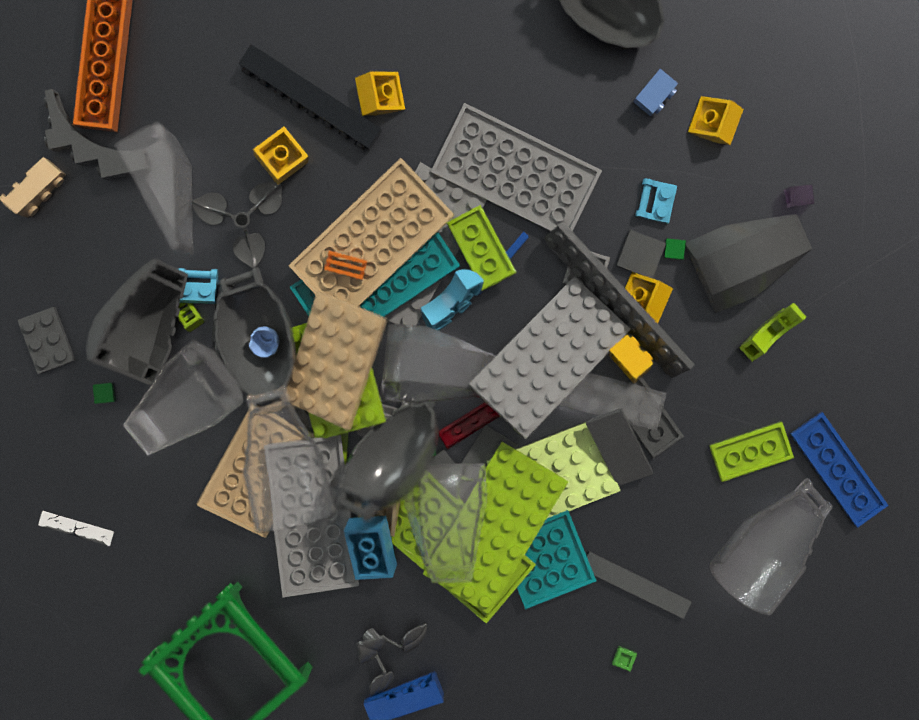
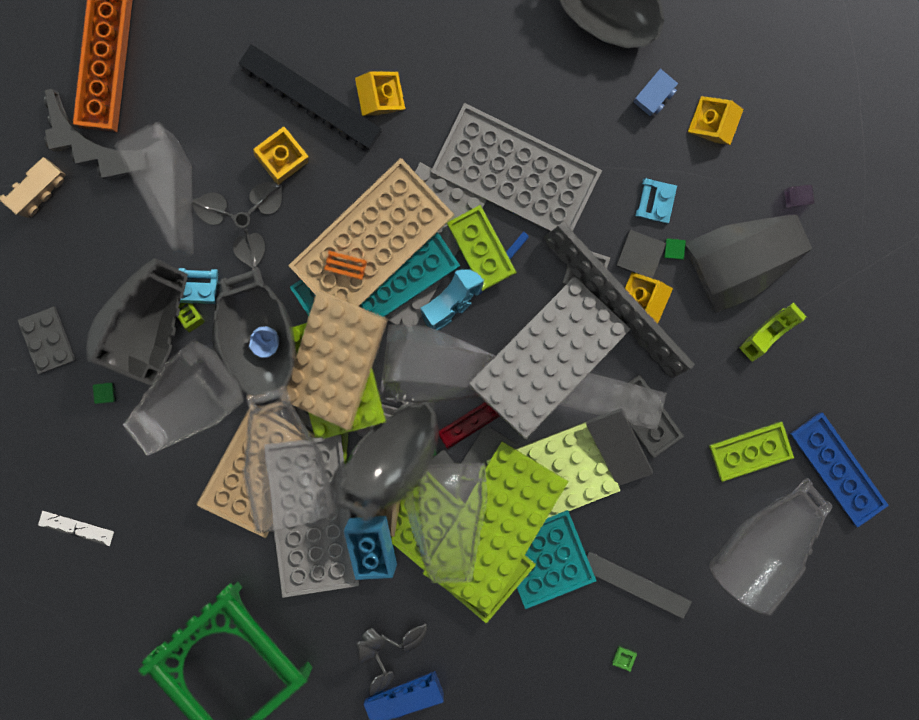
yellow brick [609,335,653,384] -> none

